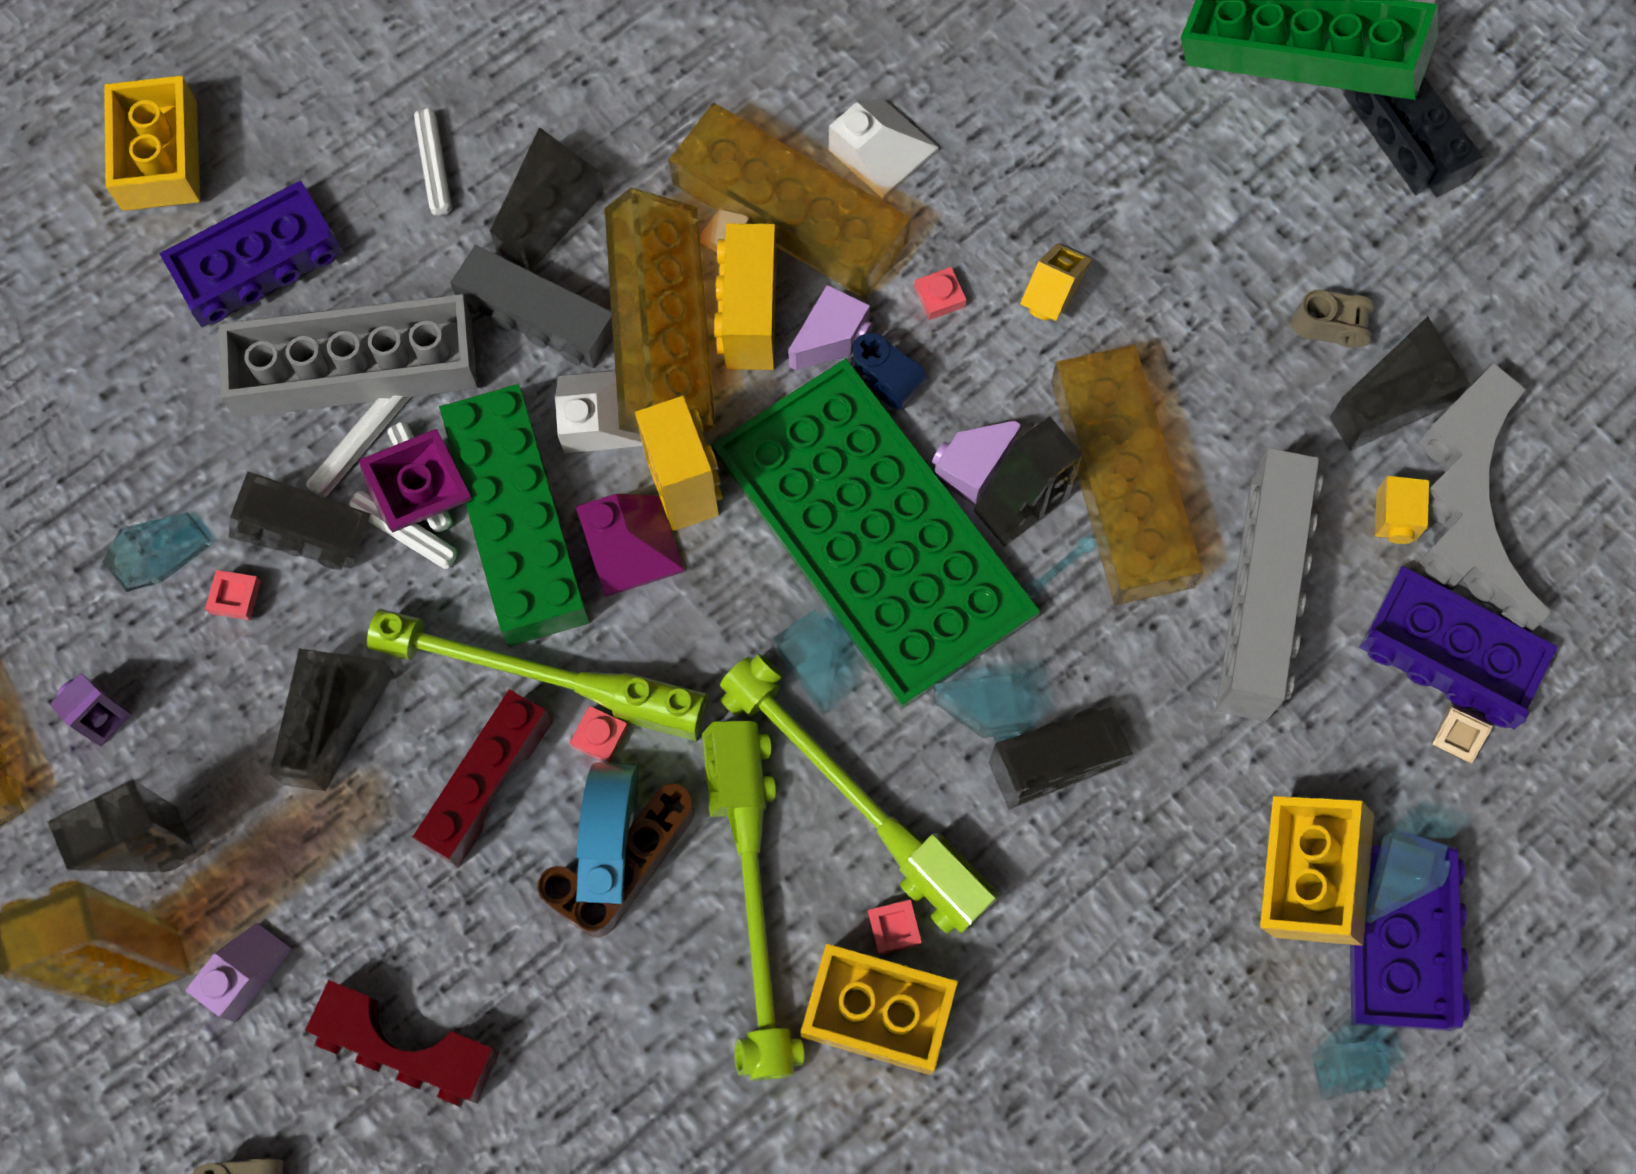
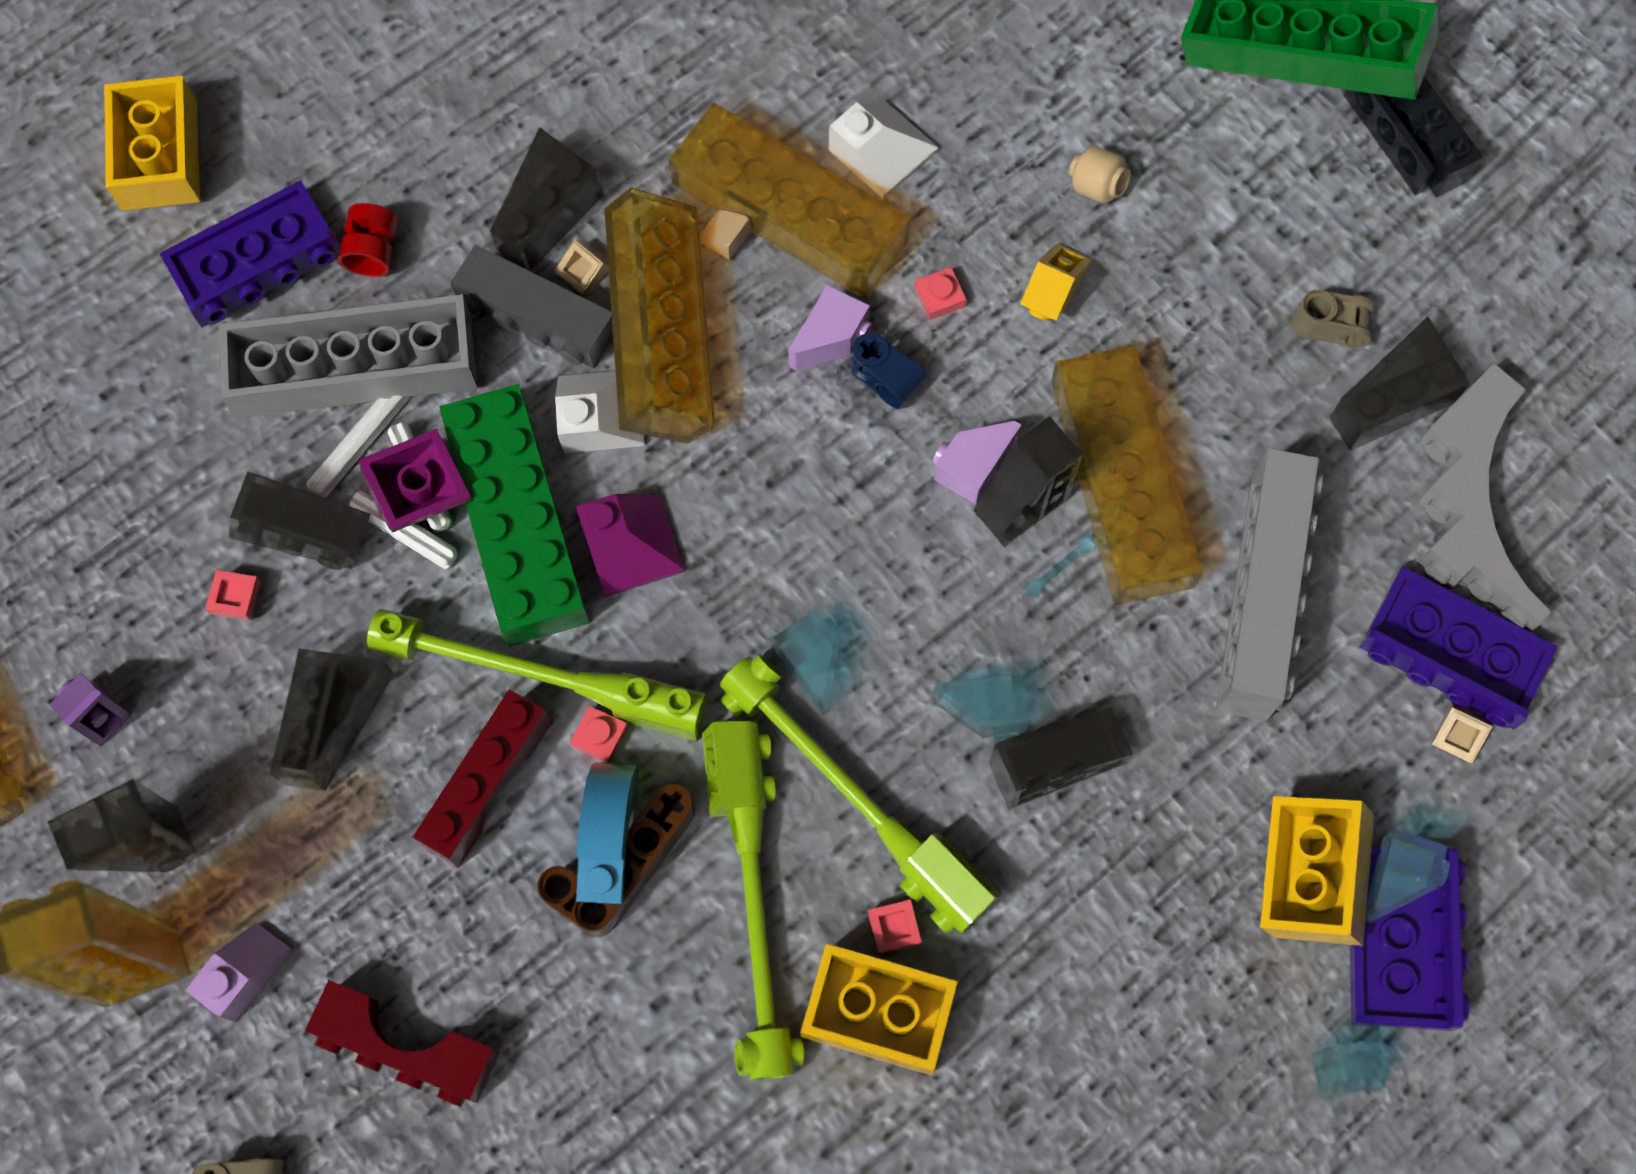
clear light blue slope [103,512,212,592] -> none
white axle [414,108,452,216] -> none
yellow brick [634,396,723,532] -> none
green plate [711,358,1040,709] -> none
yellow brick [714,223,777,370] -> none
yellow brick [1374,476,1429,544] -> none
none -> red wheel [338,203,400,277]
none -> tan slope [554,240,614,296]
none -> tan head [1069,146,1131,204]

